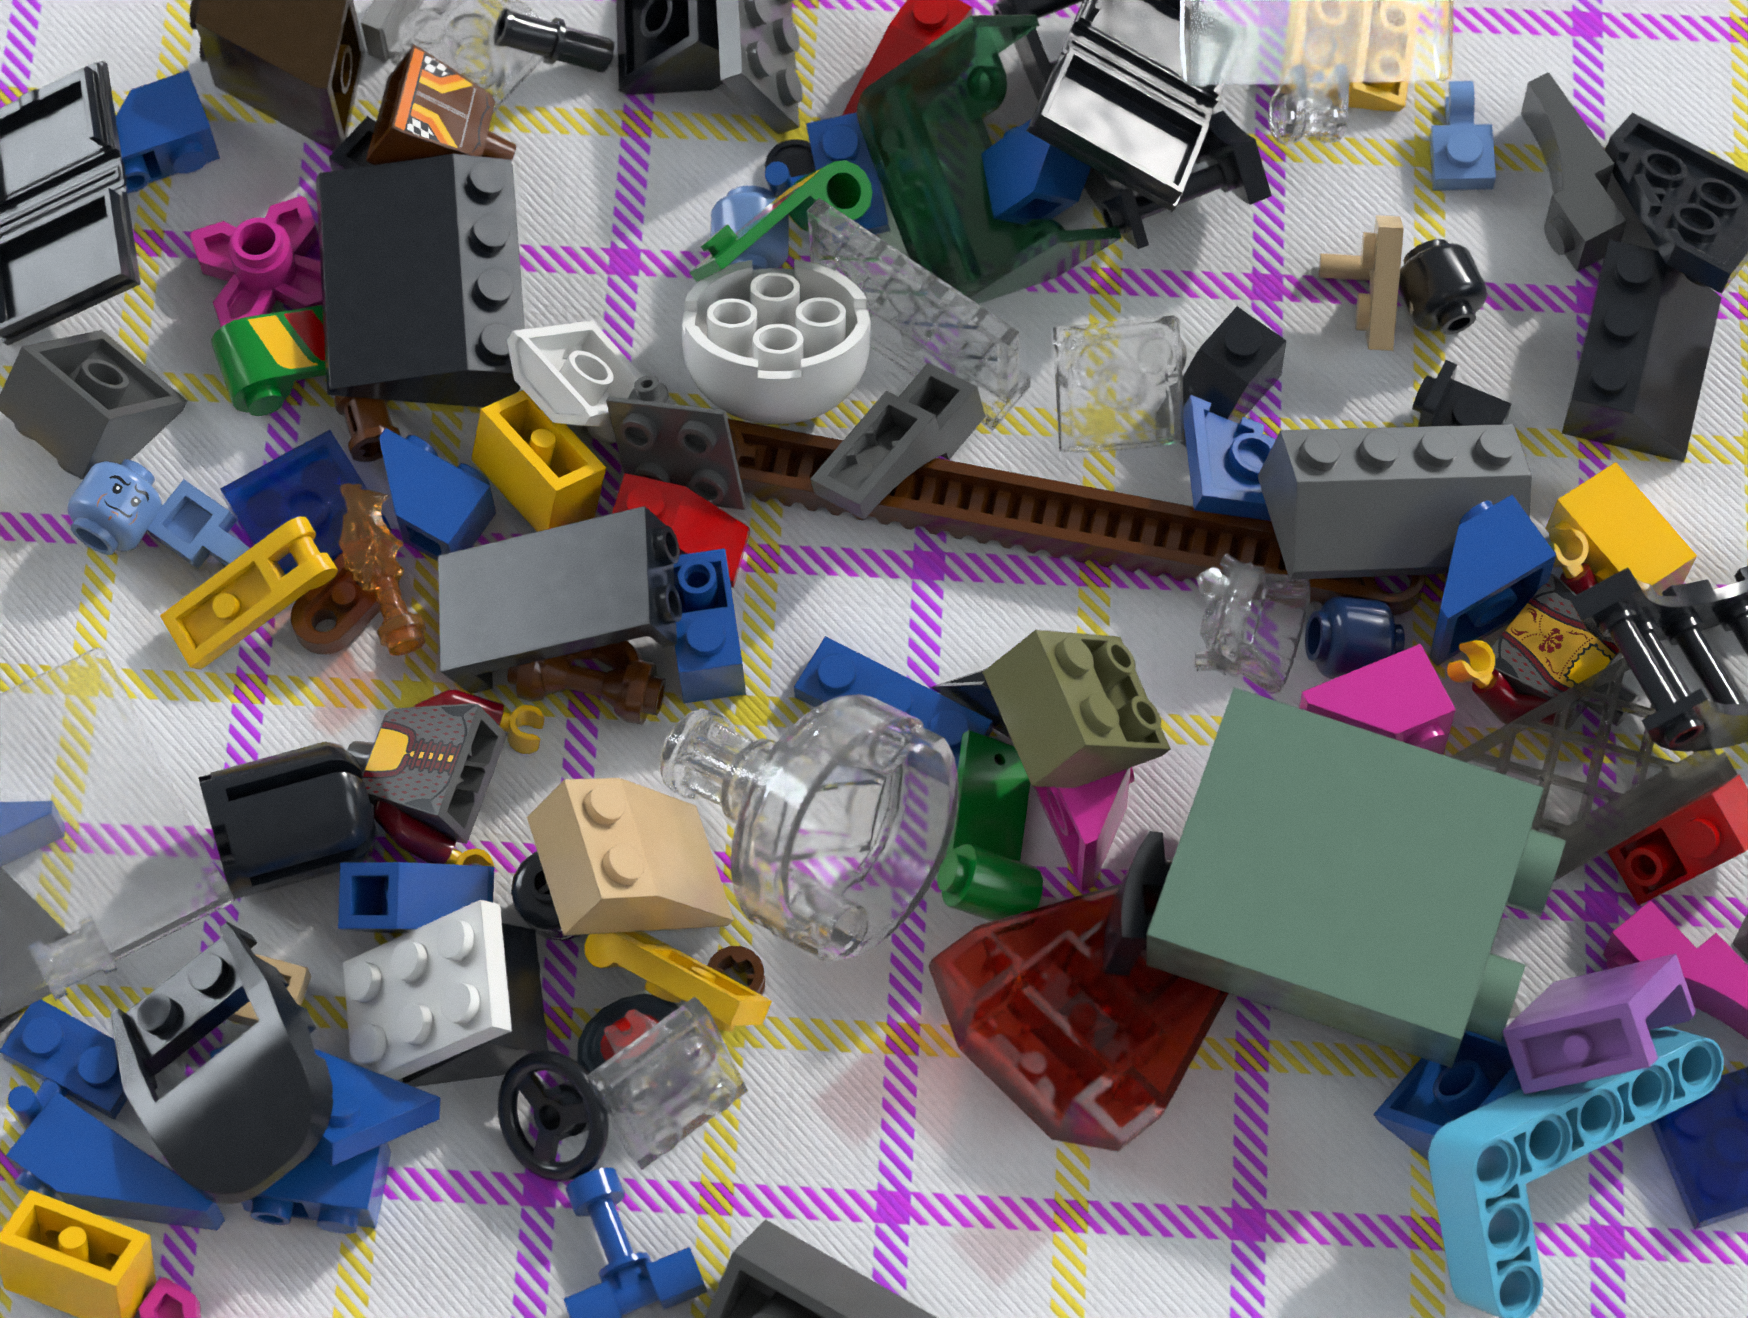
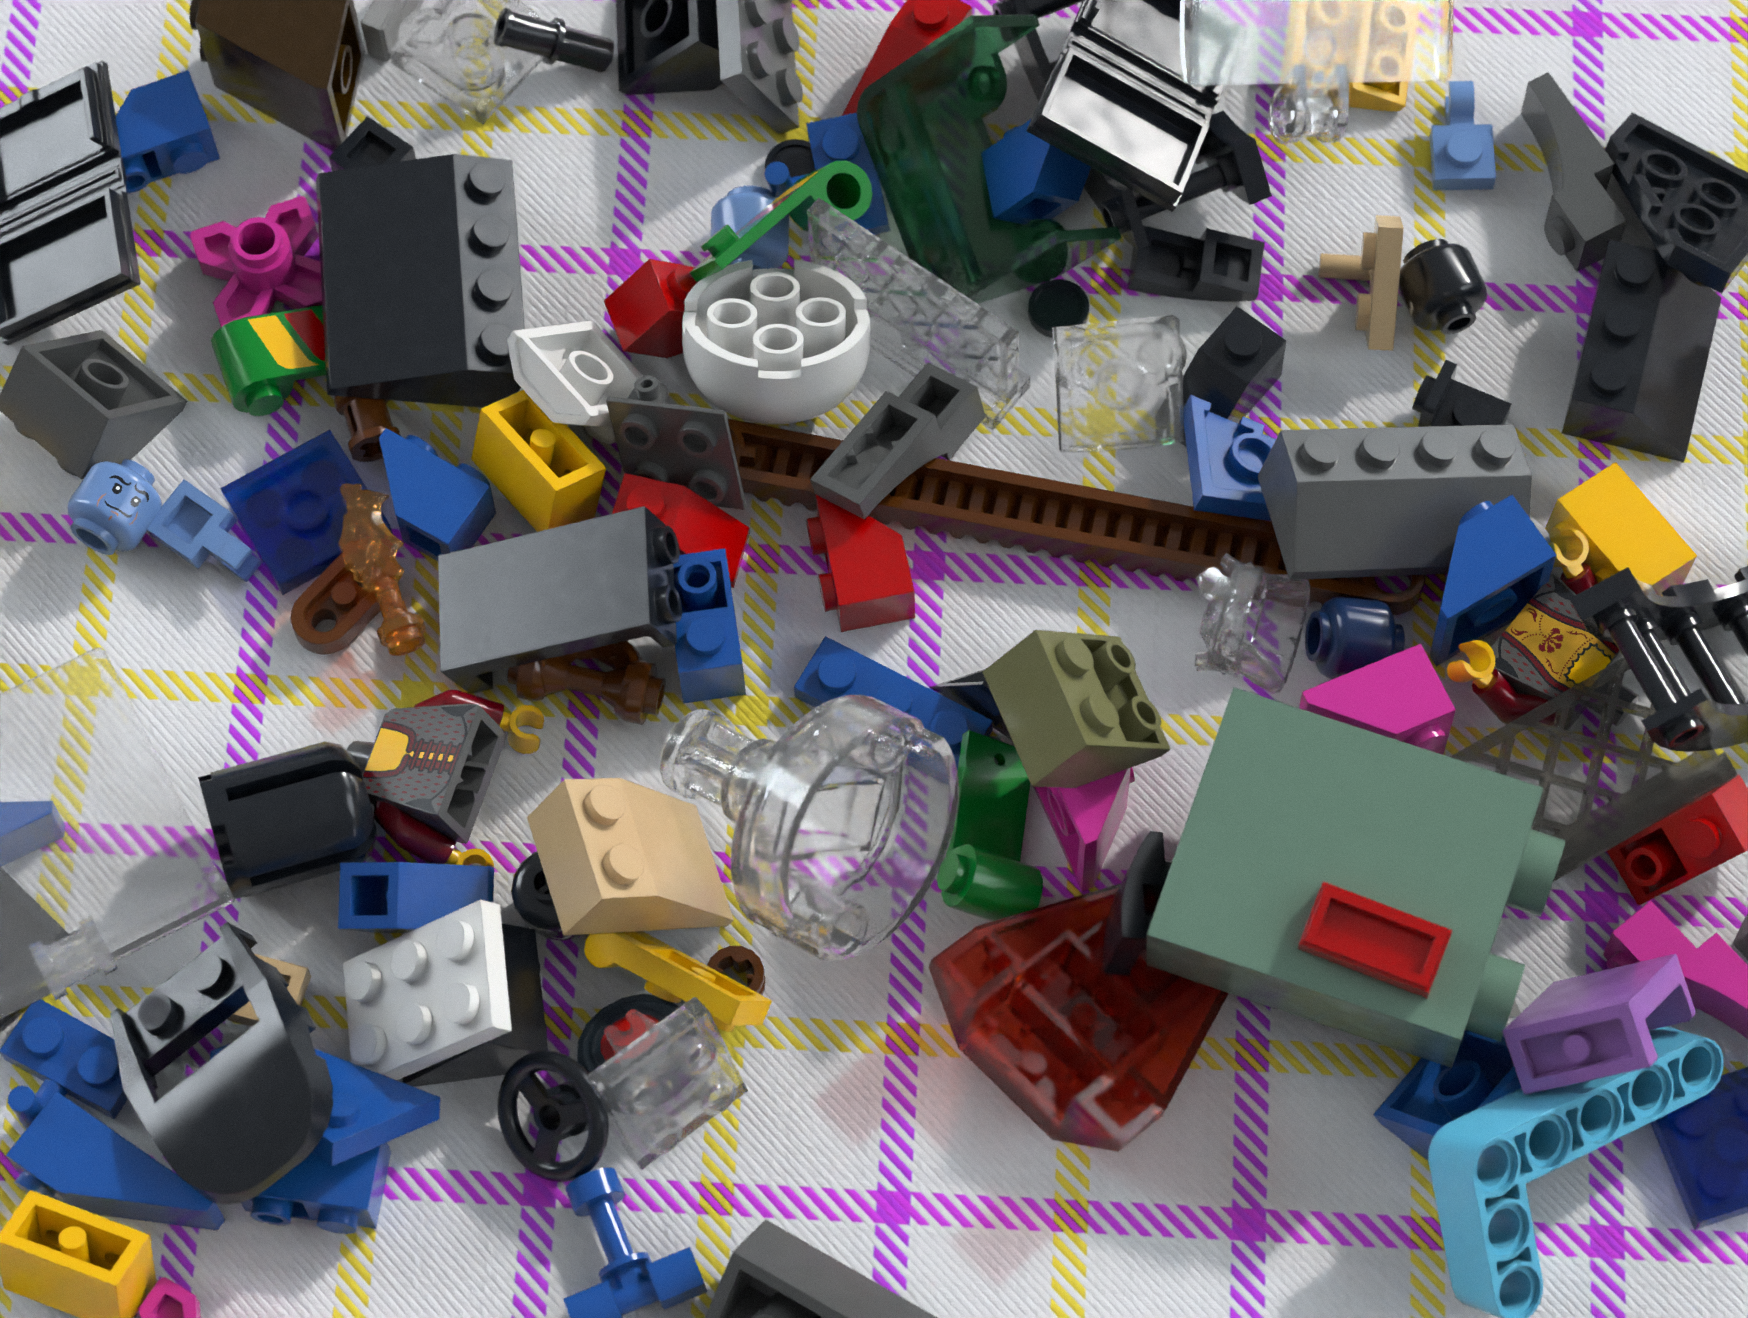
yellow plate [160,516,338,670] -> none
reddish brown torso [366,44,516,165] -> none
none -> red slope [604,259,699,359]
none -> red slope [806,494,915,632]
none -> black piece [1028,279,1089,339]
none -> black slope [1127,225,1265,302]
none -> red tile [1298,881,1453,998]

